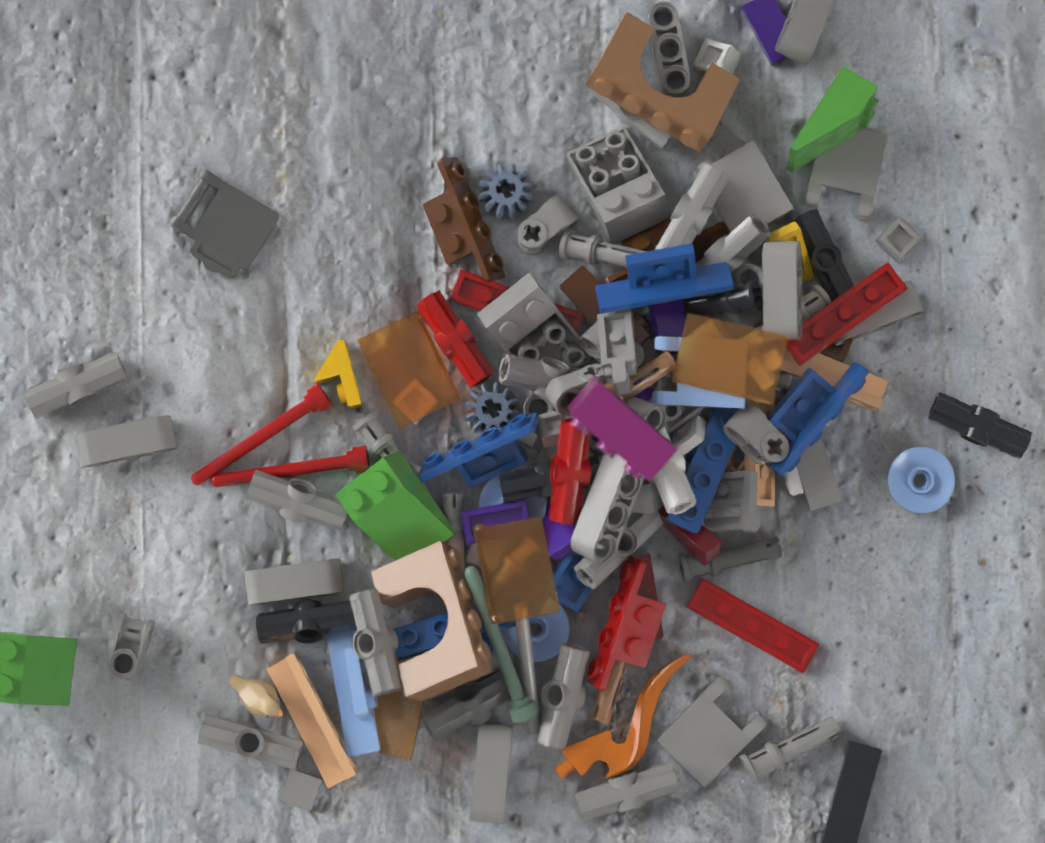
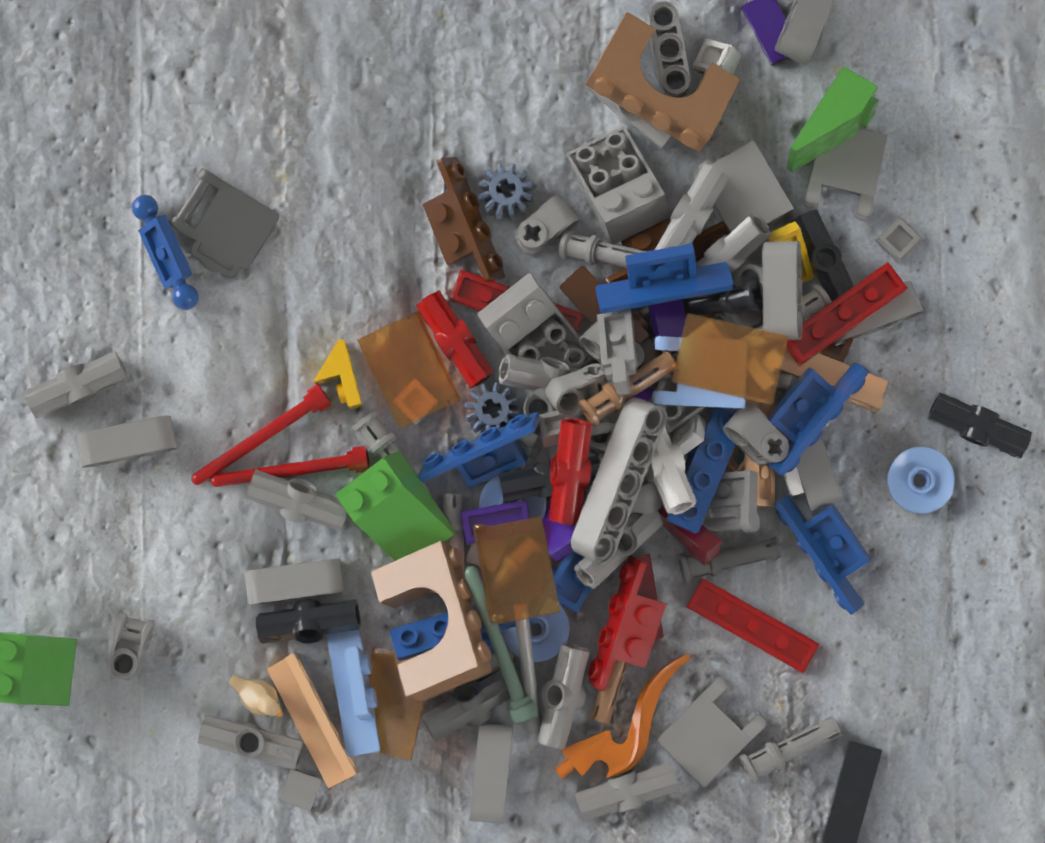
light grey piece [350,589,401,696] -> none
magenta wedge [568,375,678,482] -> none
none -> blue plate [132,195,199,310]
none -> blue bracket [774,494,872,615]

